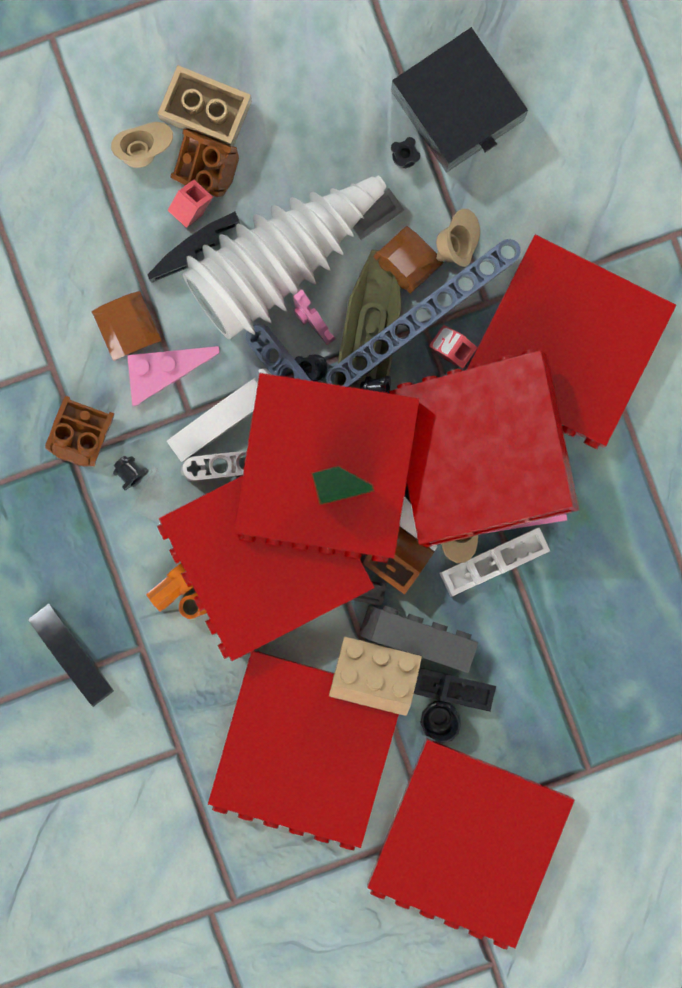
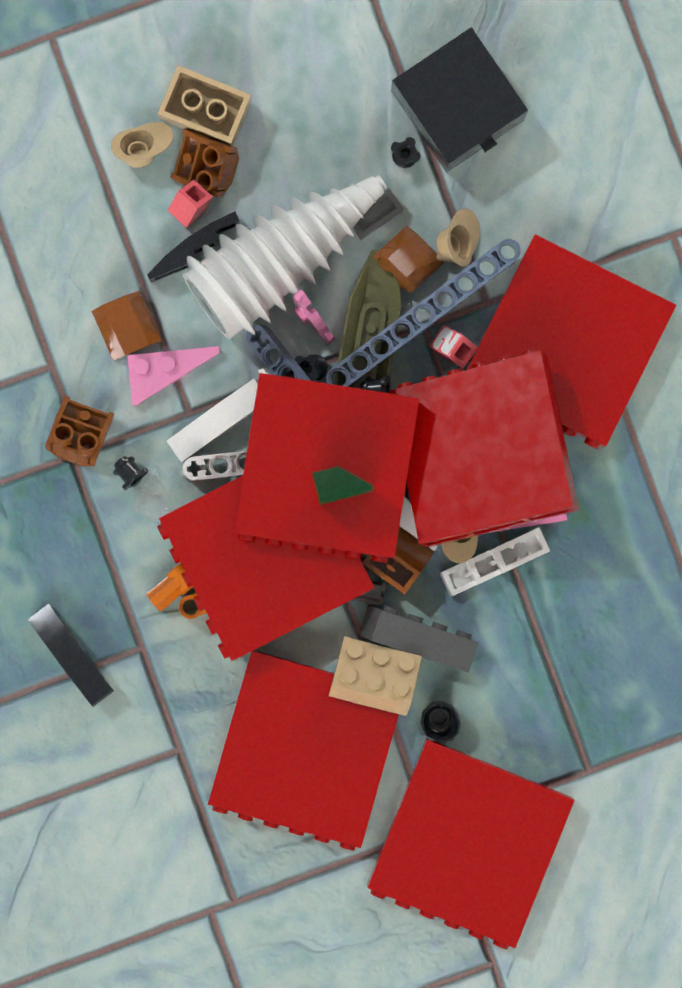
black slope [413,668,496,712] -> none

